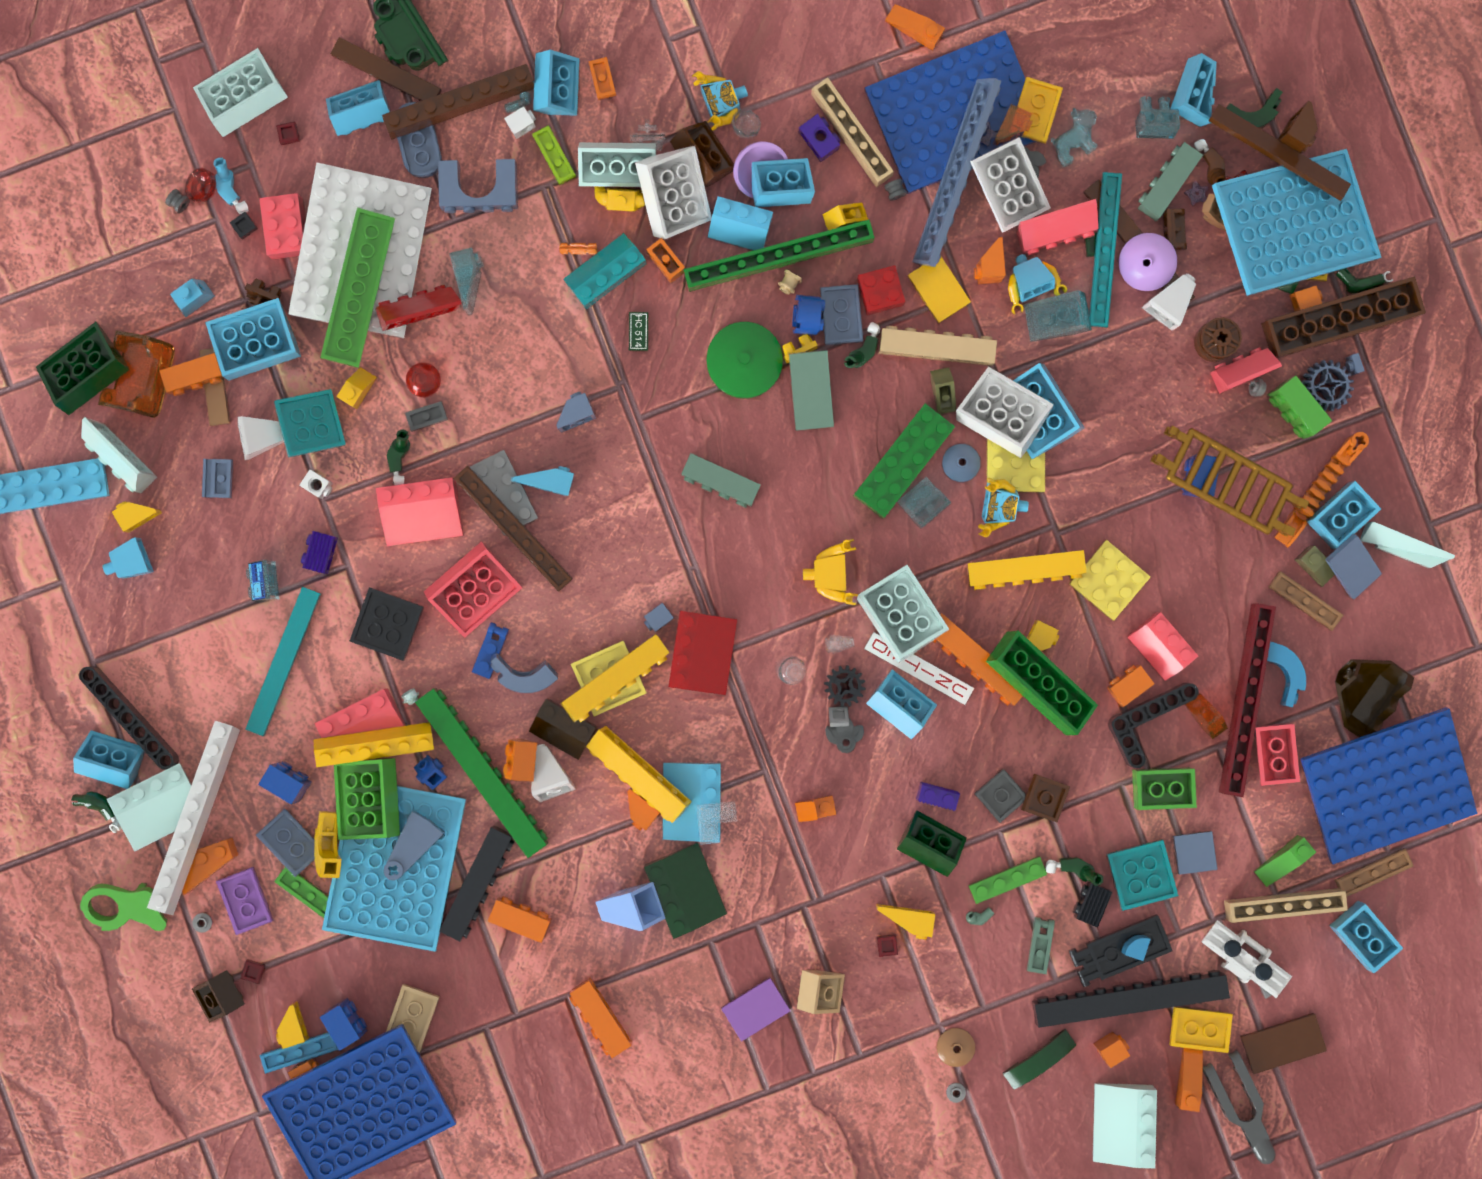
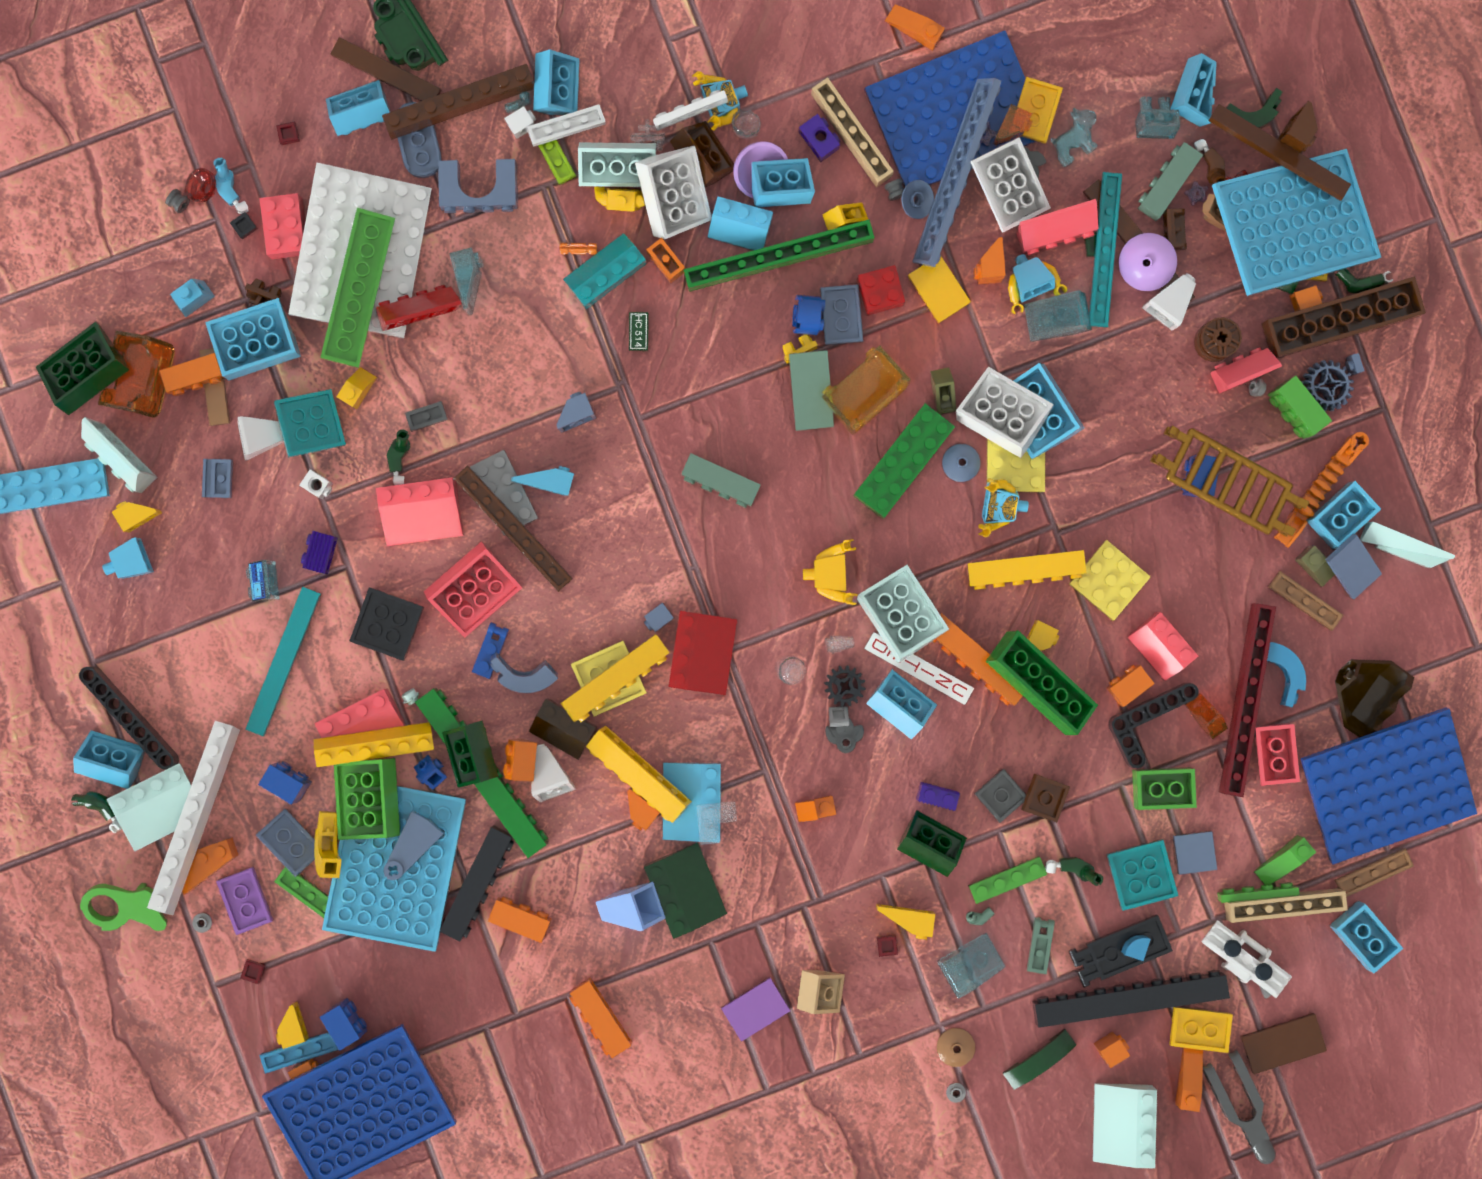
dark brown slope [192,970,245,1023] -> none
light aqua slope [193,48,288,137] -> none
tan plate [386,984,440,1053] -> none
clear red piece [406,363,441,398] -> none
orange plate [588,57,616,100] -> none
green dish [707,322,783,399] -> none
tan brick [778,269,802,295] -> none
dark green arm [844,322,880,368] -> none
tan brick [879,326,997,366] -> none
clear light blue brick [897,477,951,529] -> none
black brick [1073,881,1112,928] -> none
none -> dark green slope [442,720,499,788]
none -> white plate [527,104,606,147]
none -> white plate [653,90,728,131]
none -> clear yellow windscreen [822,345,911,435]
none -> sand blue dish [901,180,934,219]
none -> clear light blue slope [936,933,1006,999]
none -> bright green plate [1217,882,1300,903]

